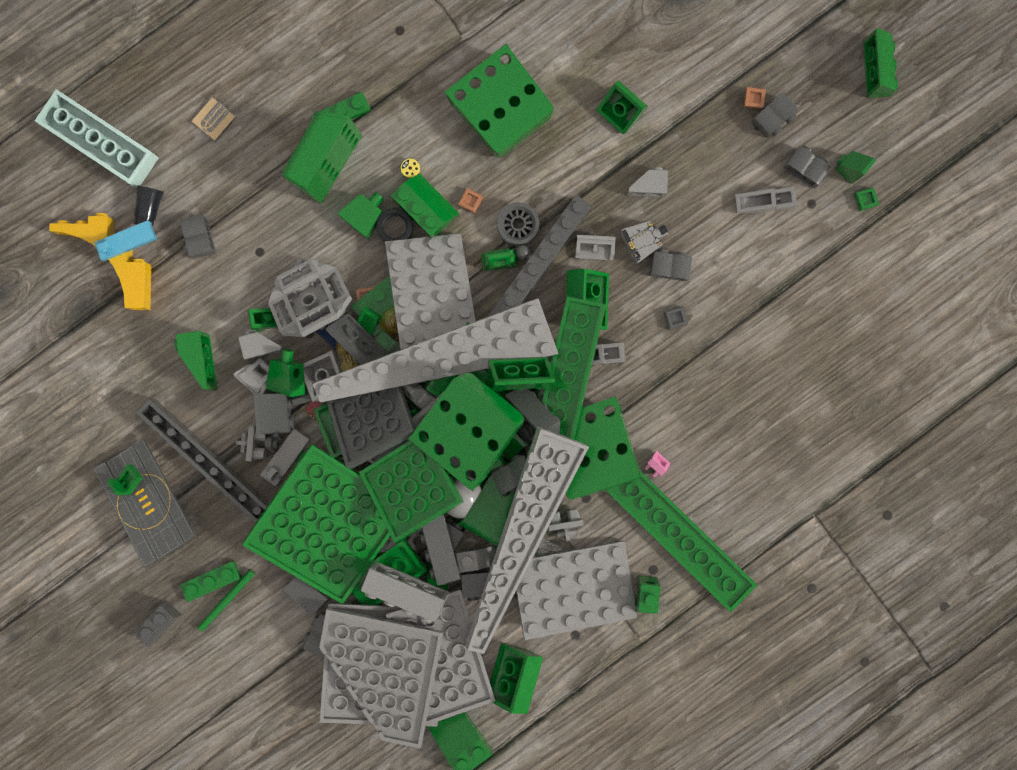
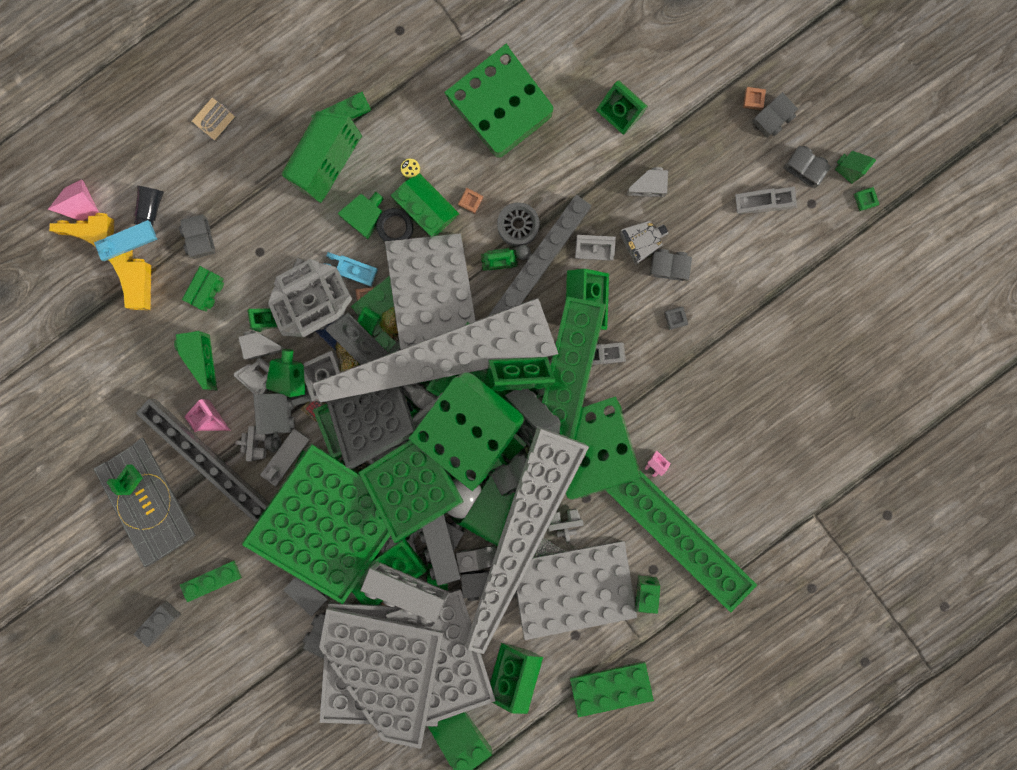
light aqua brick [35,89,159,188] -> none
green bar [197,569,255,632] -> none
green slope [863,28,898,98] -> none
none -> bright pink slope [48,179,99,221]
none -> green brick [182,266,224,312]
none -> bright pink slope [185,399,231,432]
none -> medium azure hinge [323,252,378,287]
none -> green plate [570,661,654,718]

